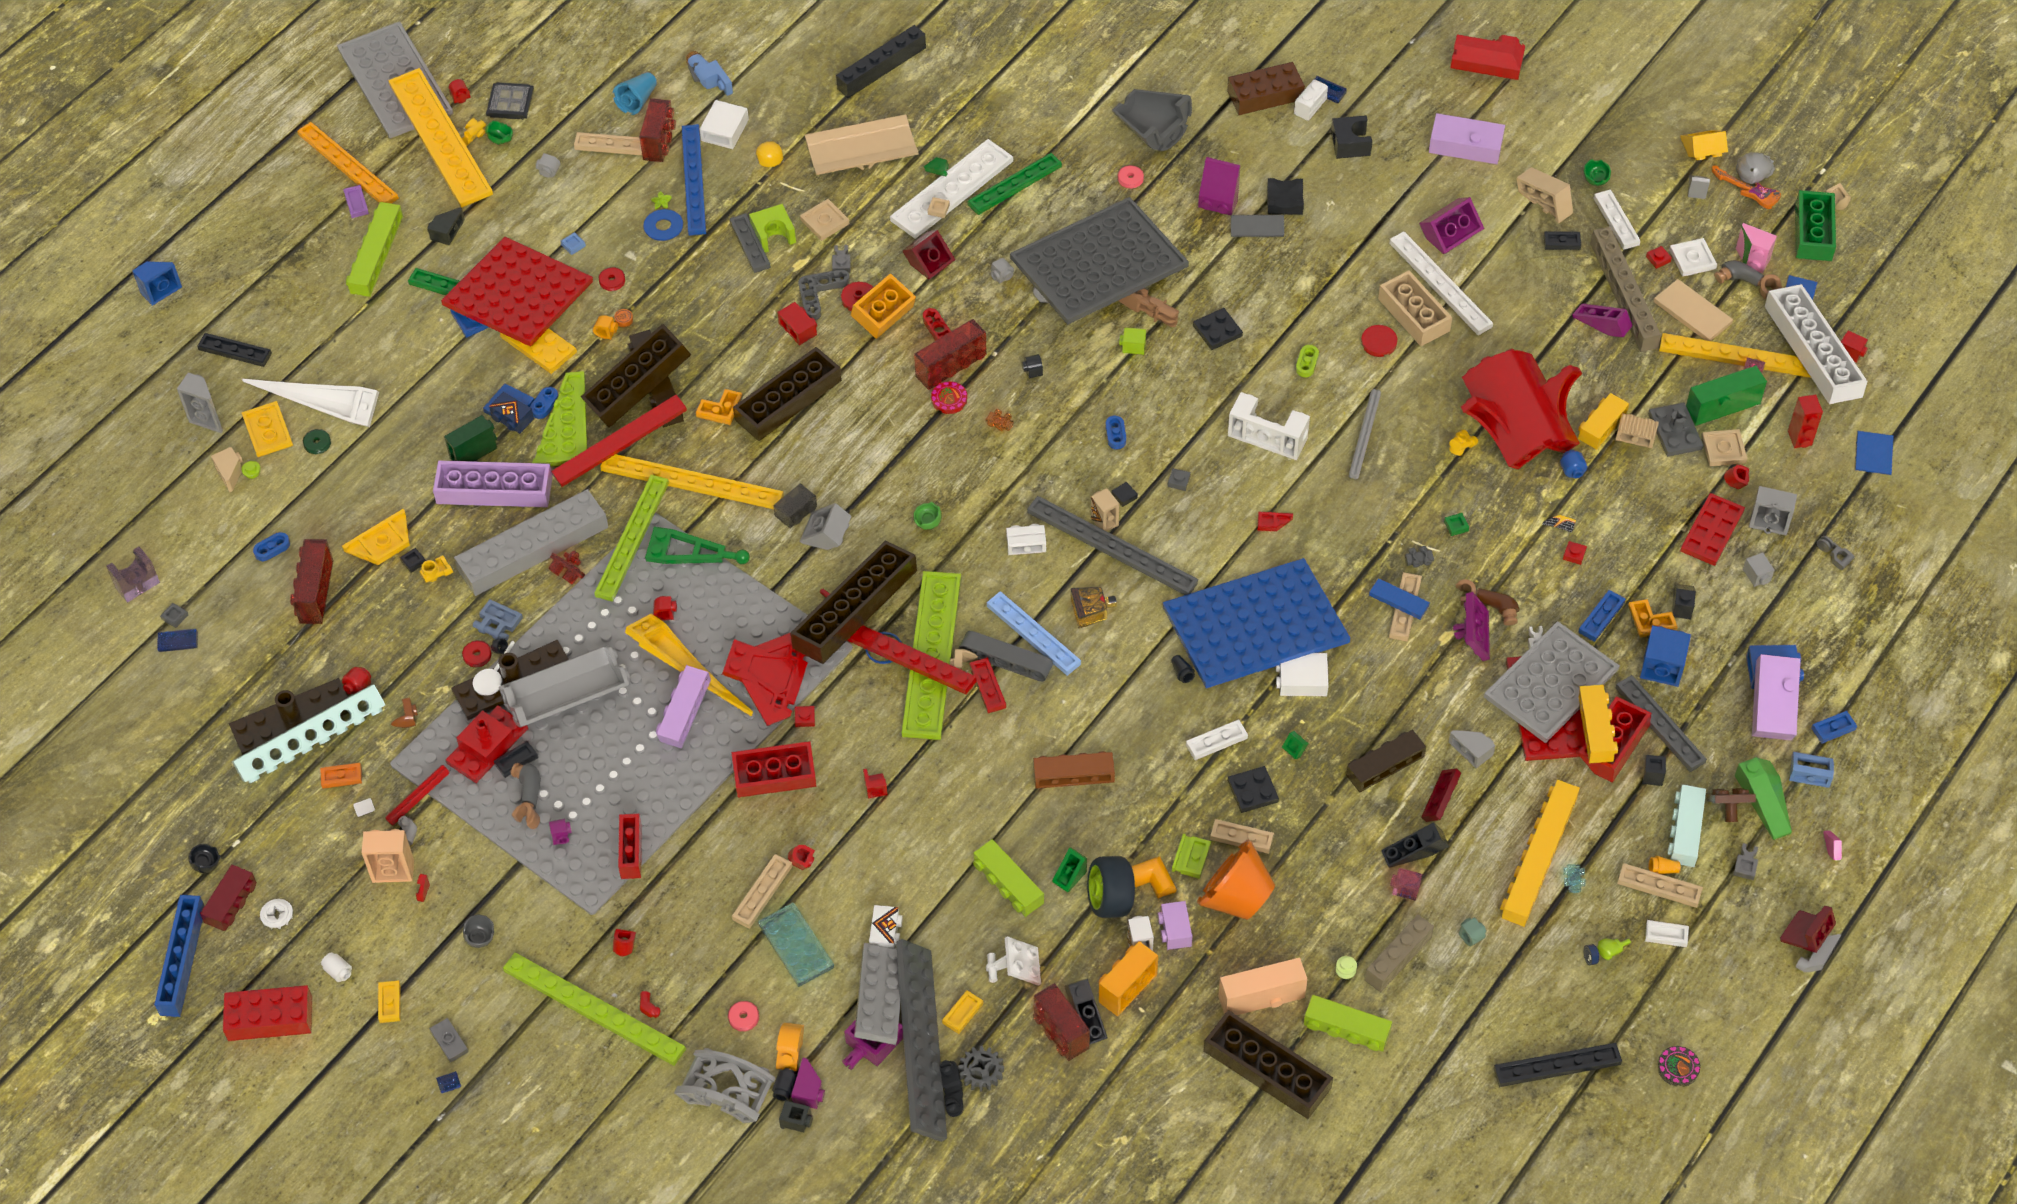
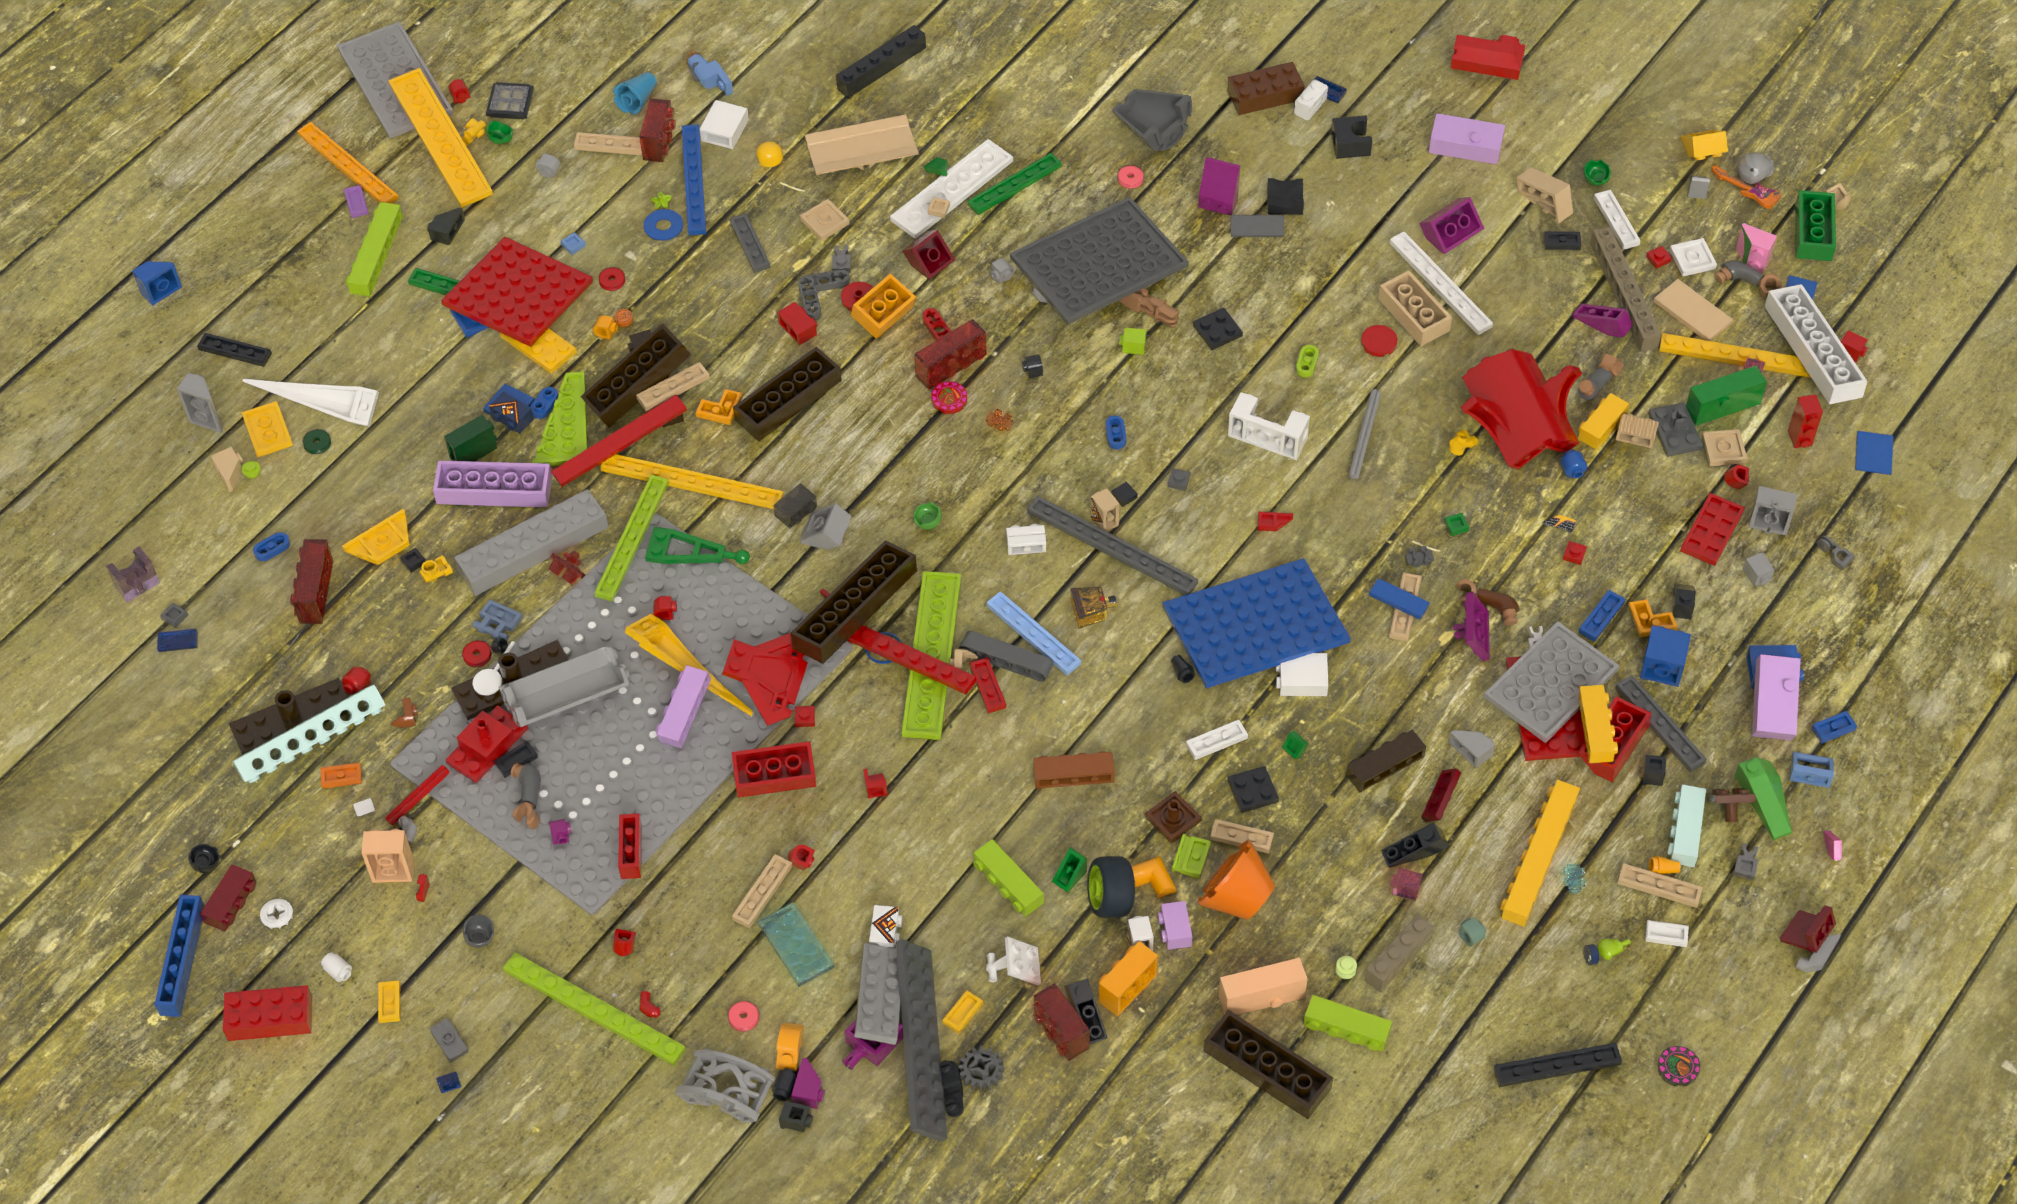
lime piece [749,204,796,253] -> none
none -> tan plate [636,362,710,411]
none -> reddish brown plate [1145,791,1202,844]
none -> piece [1578,353,1624,401]

